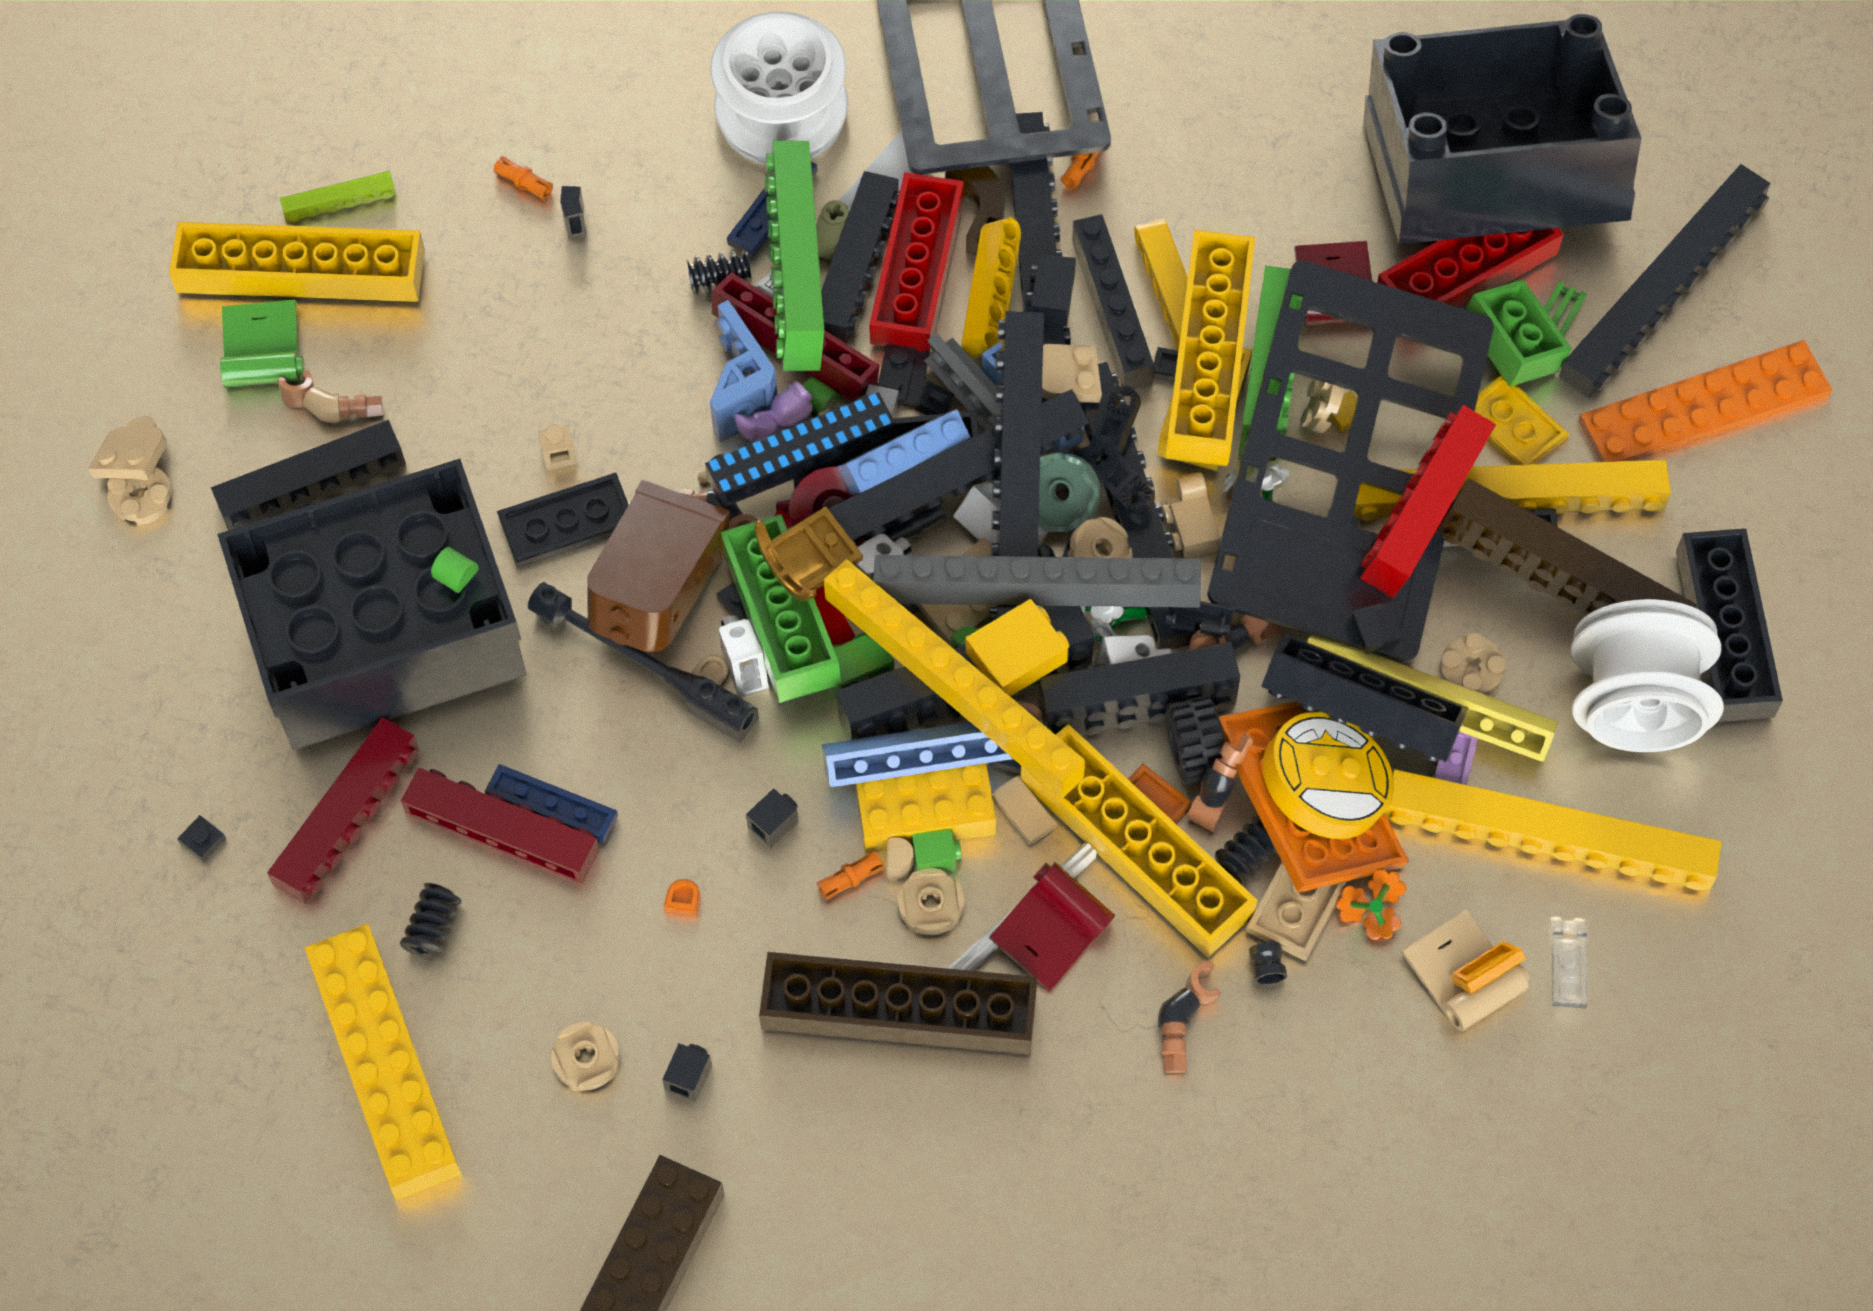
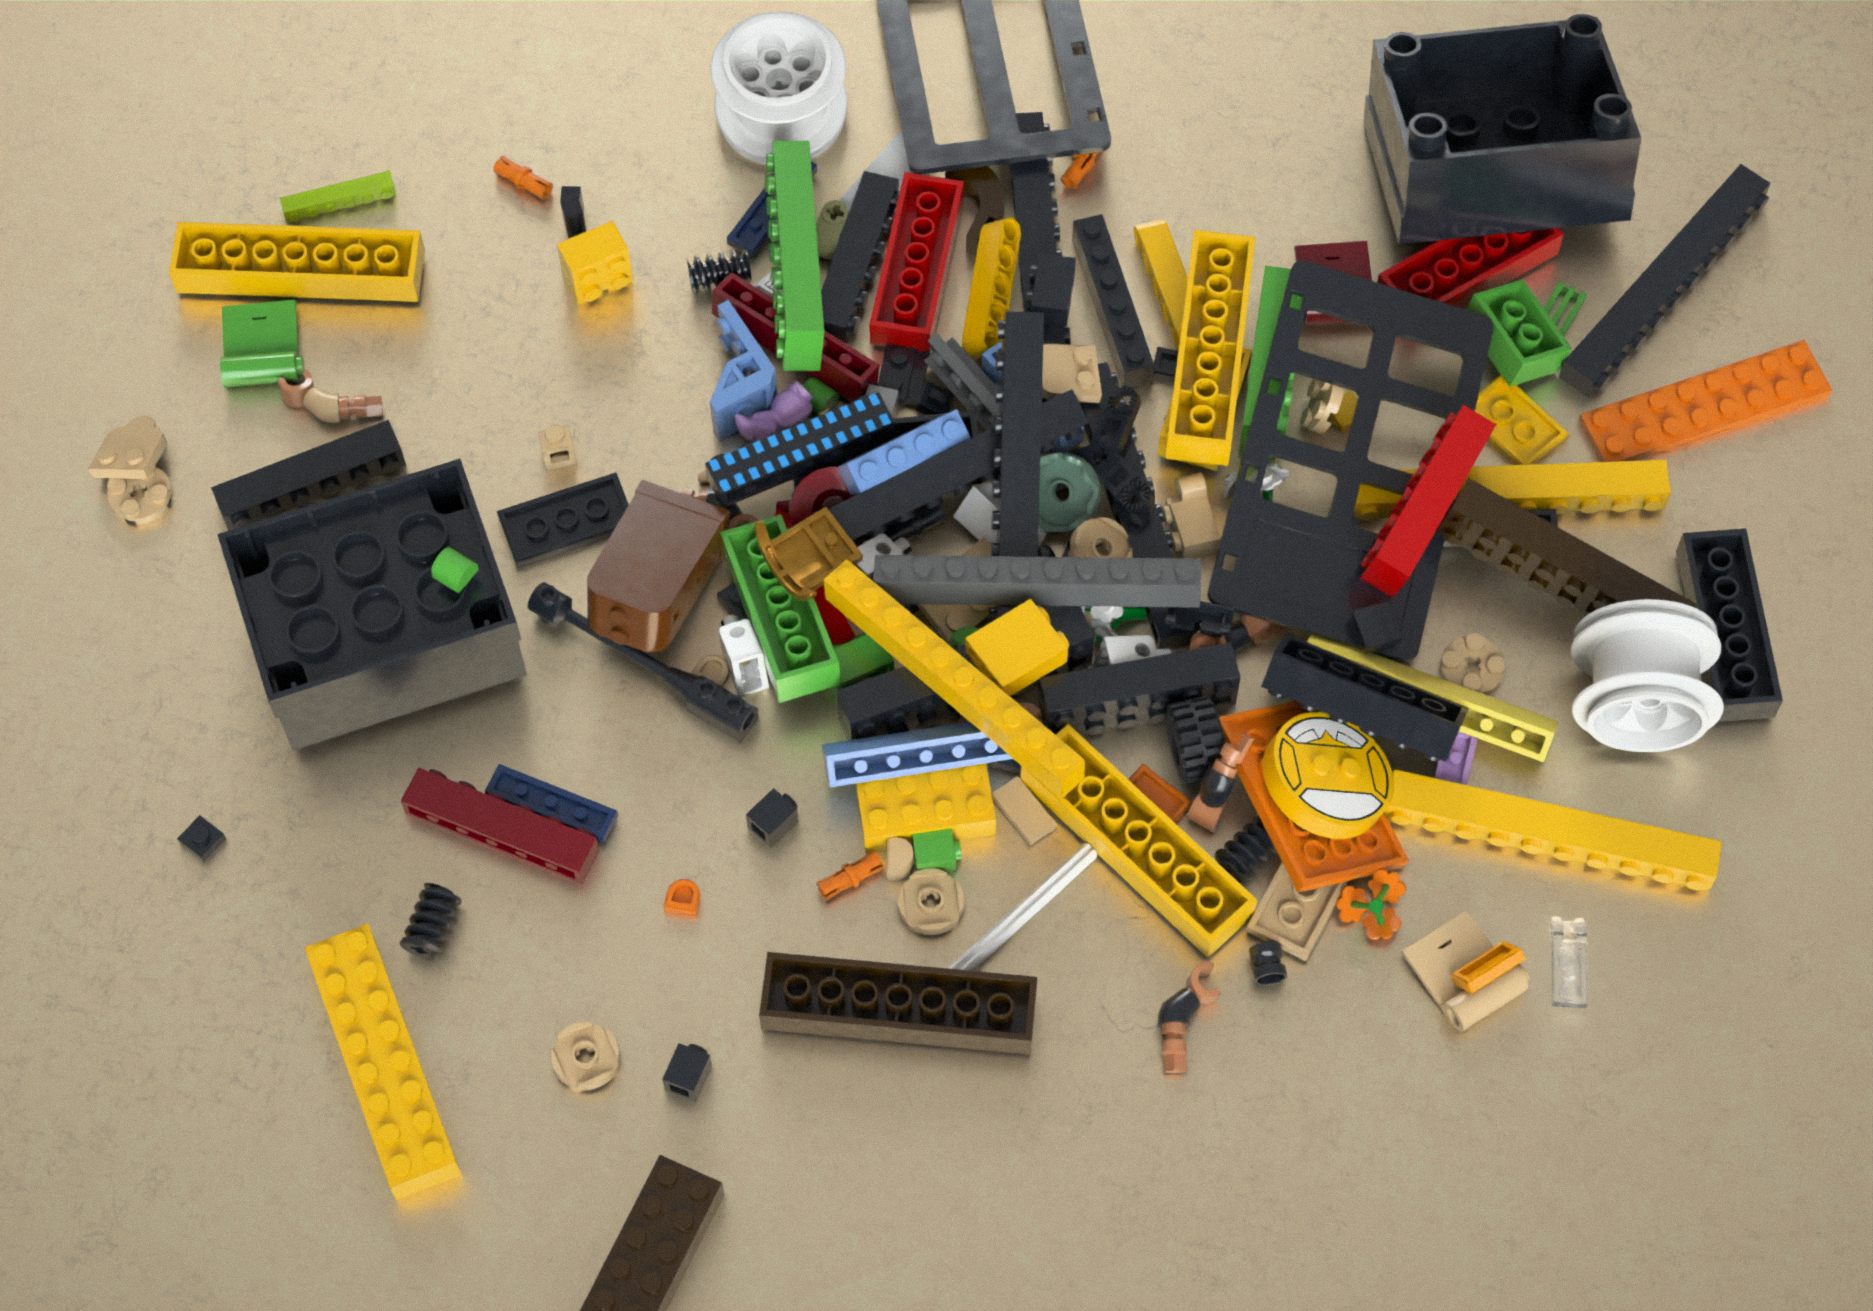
dark red brick [267,717,419,904] -> none
dark red door [989,862,1115,991] -> none
none -> yellow piece [557,221,633,305]

